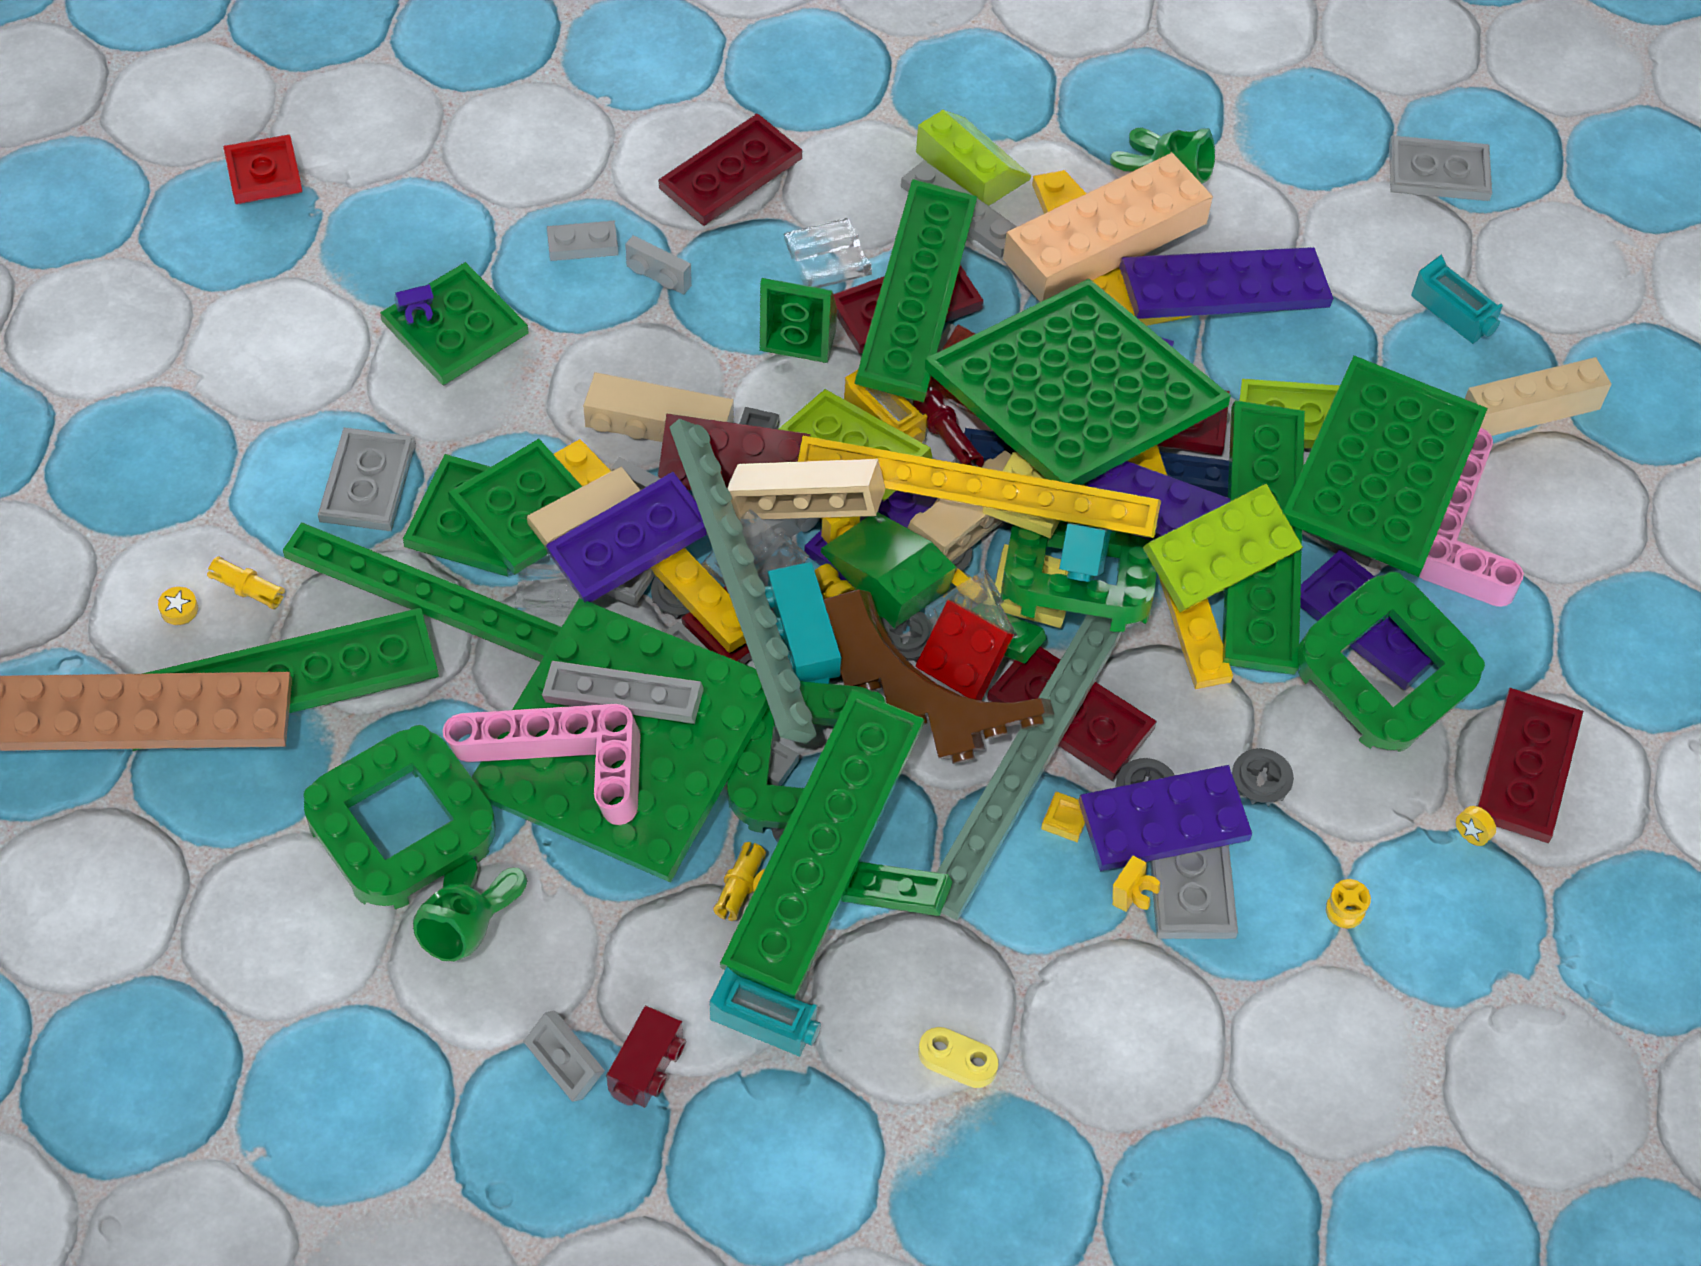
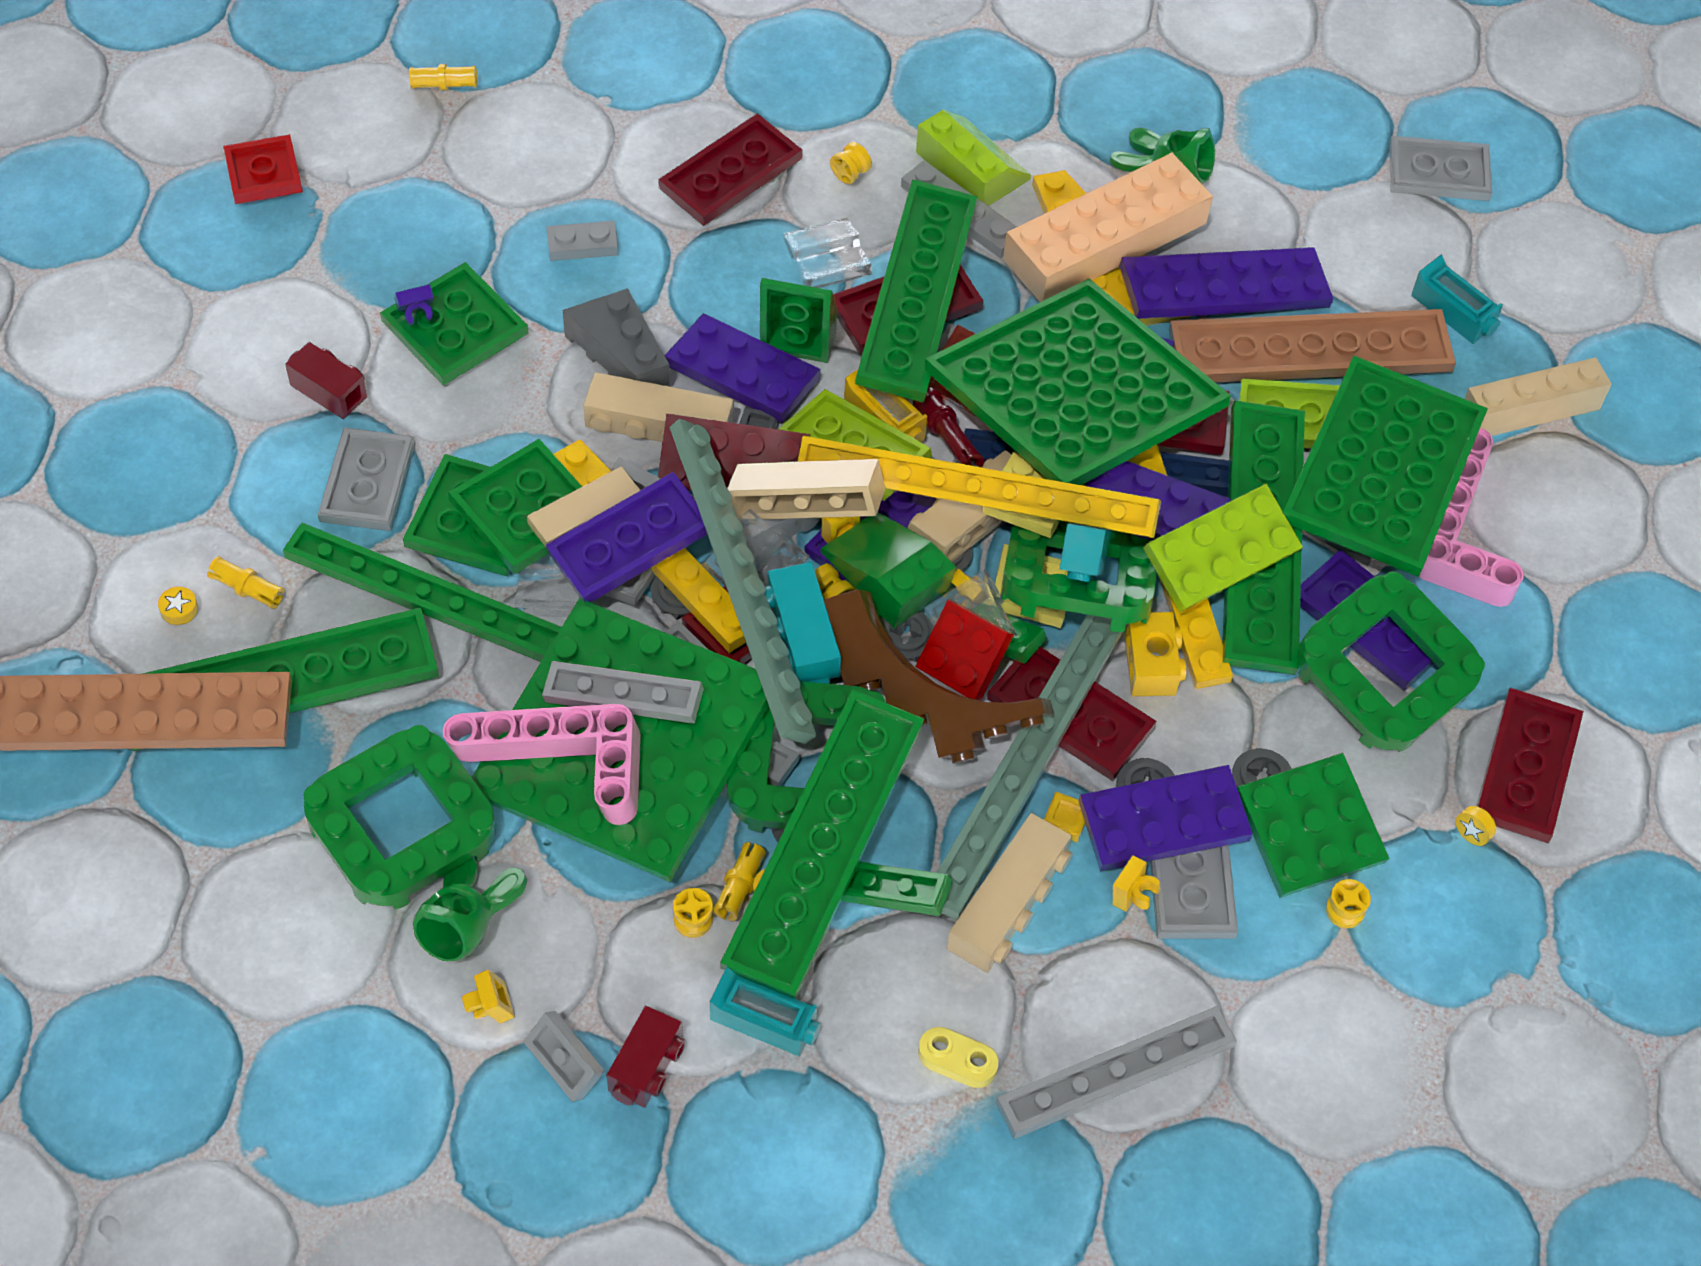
light grey plate [625,235,692,295] -> none
none -> dark red brick [285,341,367,420]
none -> yellow pin [409,64,478,90]
none -> yellow tile [461,969,515,1024]
none -> dark grey wedge [562,288,670,387]
none -> dark purple plate [664,313,820,422]
none -> yellow wheel [673,888,713,938]
none -> yellow wheel [830,142,872,184]
none -> tan brick [947,813,1073,973]
none -> light grey plate [996,1006,1237,1139]
none -> yellow brick [1124,612,1186,697]
none -> nougat plate [1169,309,1456,382]
none -> green plate [1237,753,1390,898]

